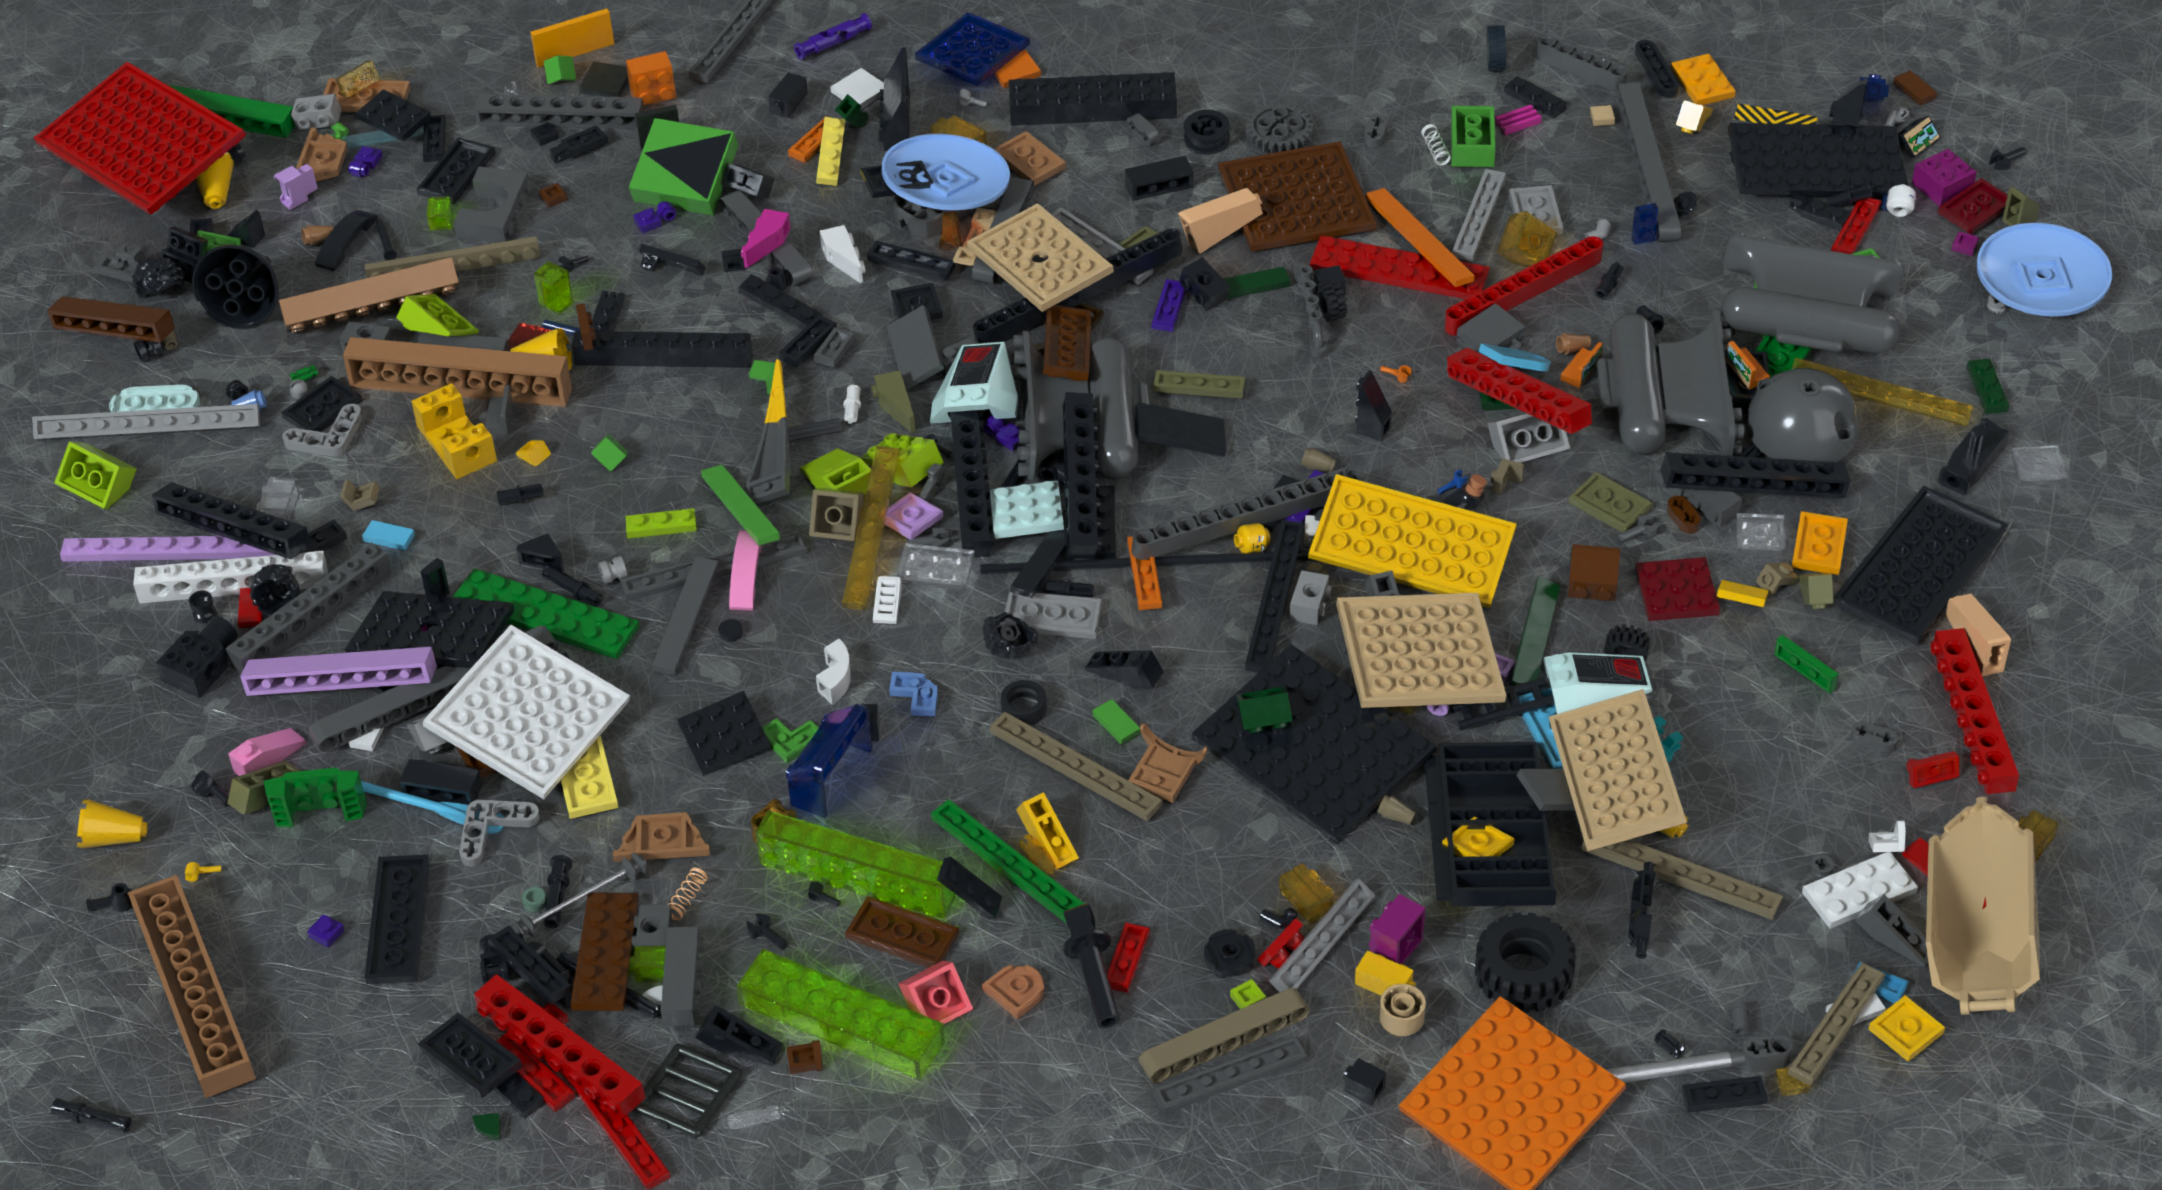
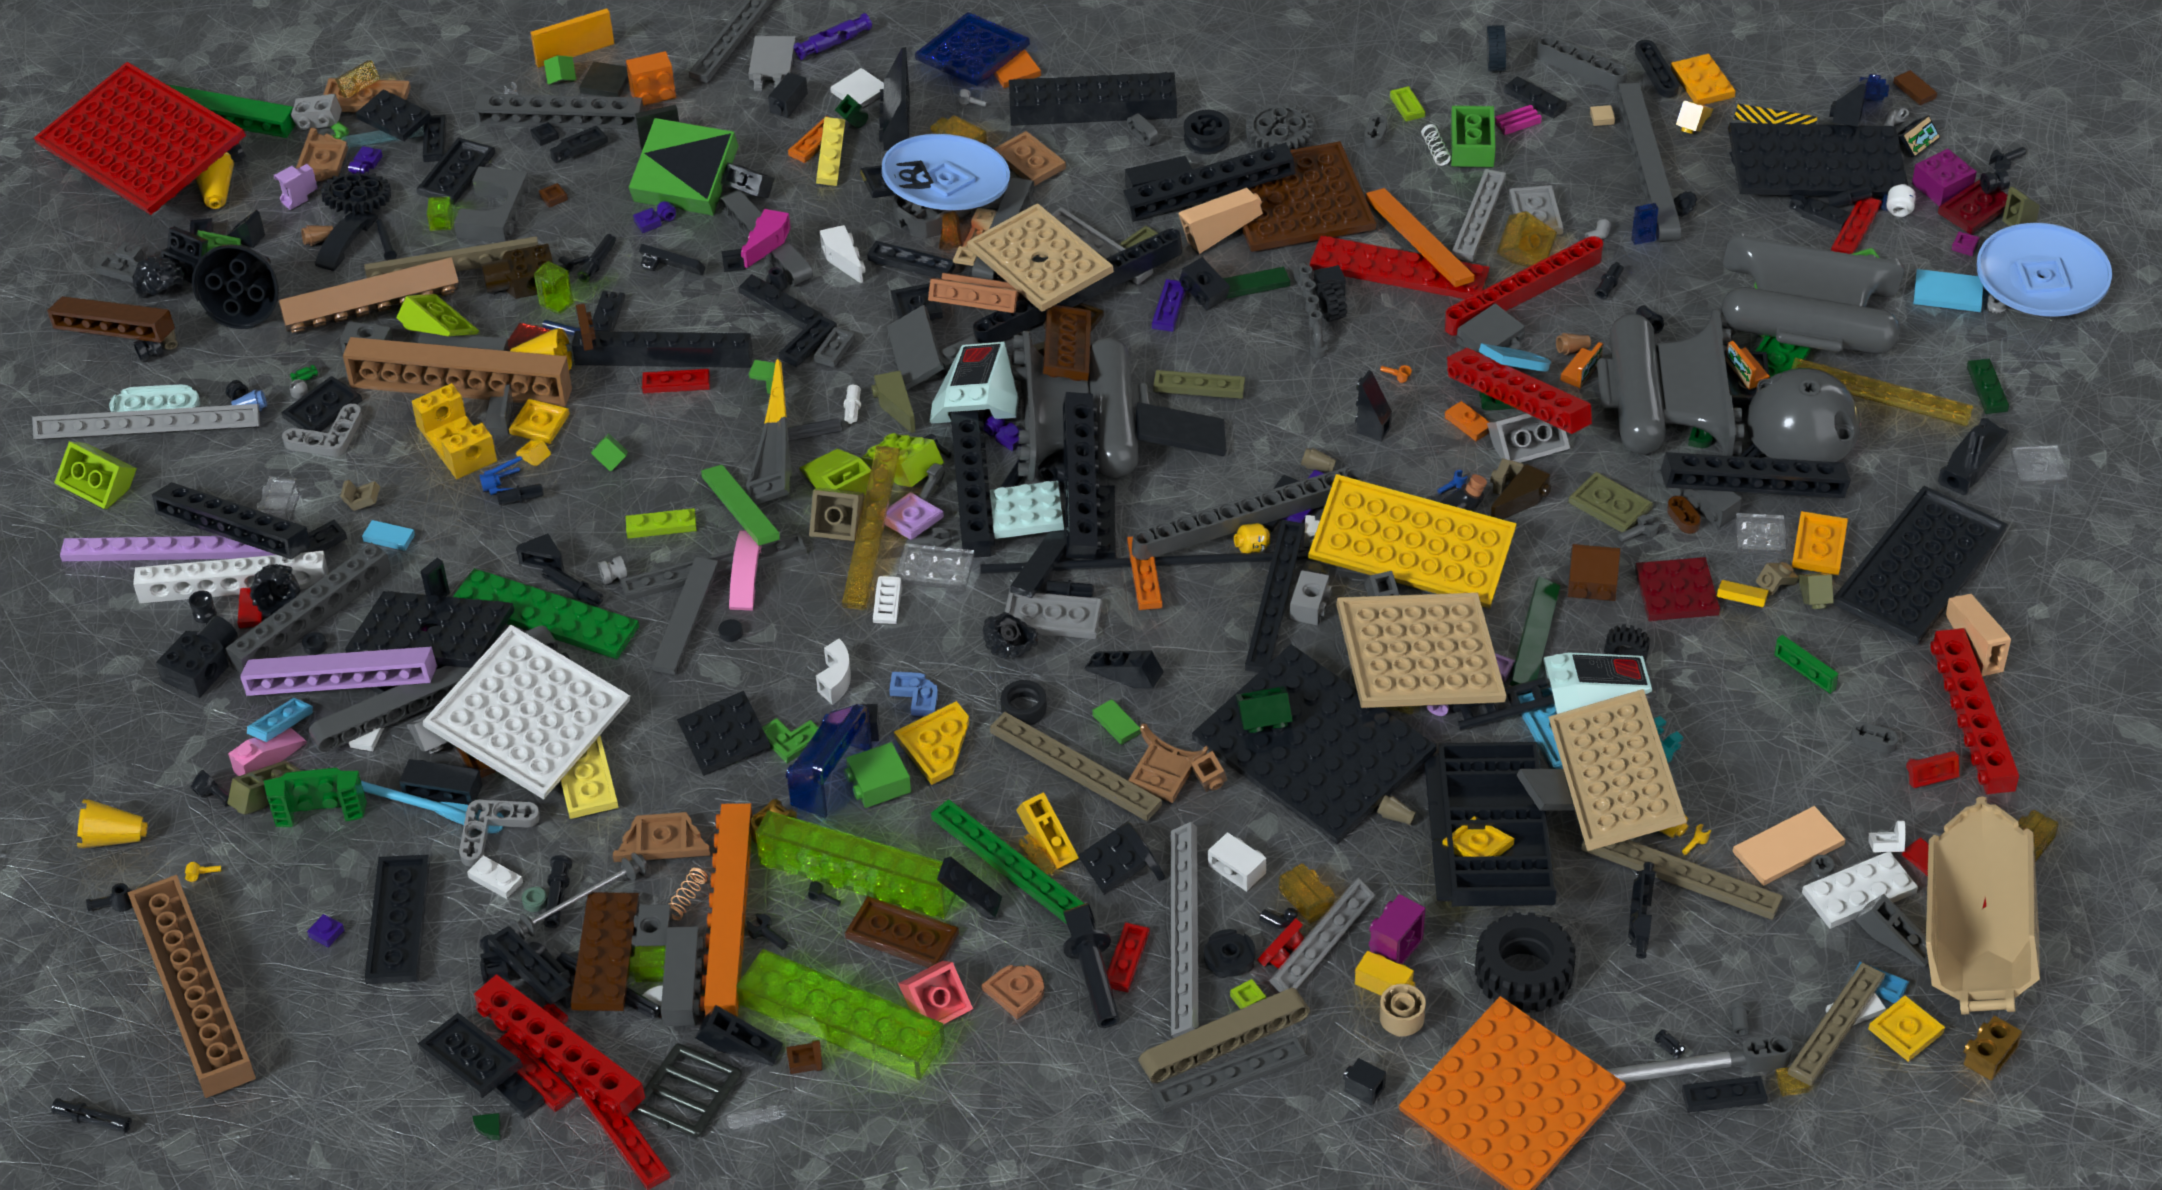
none -> medium azure tile [247,698,313,742]
none -> black tile [302,632,327,655]
none -> black gear [321,171,391,215]
none -> white plate [467,855,523,899]
none -> blue plant [479,456,522,495]
none -> dark brown brick [481,243,559,299]
none -> yellow tile [509,399,570,444]
none -> black axle [577,234,616,282]
none -> red tile [642,369,710,393]
none -> orange brick [700,803,753,1017]
none -> light grey tile [748,36,796,91]
none -> bright green brick [844,742,911,808]
none -> yellow plate [894,701,969,785]
none -> nougat fence [928,273,1025,313]
none -> black piece [1078,821,1165,895]
none -> black brick [1123,142,1296,222]
none -> light grey plate [1171,822,1199,1038]
none -> medium nougat brick [1191,751,1227,792]
none -> white brick [1208,832,1266,892]
none -> lime tile [1390,86,1425,122]
none -> orange plate [1445,401,1489,442]
none -> dark brown slope [1491,464,1552,520]
none -> yellow hand [1682,824,1711,855]
none -> dark green tile [1688,427,1714,448]
none -> light nougat tile [1733,806,1845,886]
none -> medium azure tile [1913,269,1983,312]
none -> pearl gold brick [1963,1015,2022,1081]
none -> black wheel [1980,168,2010,194]

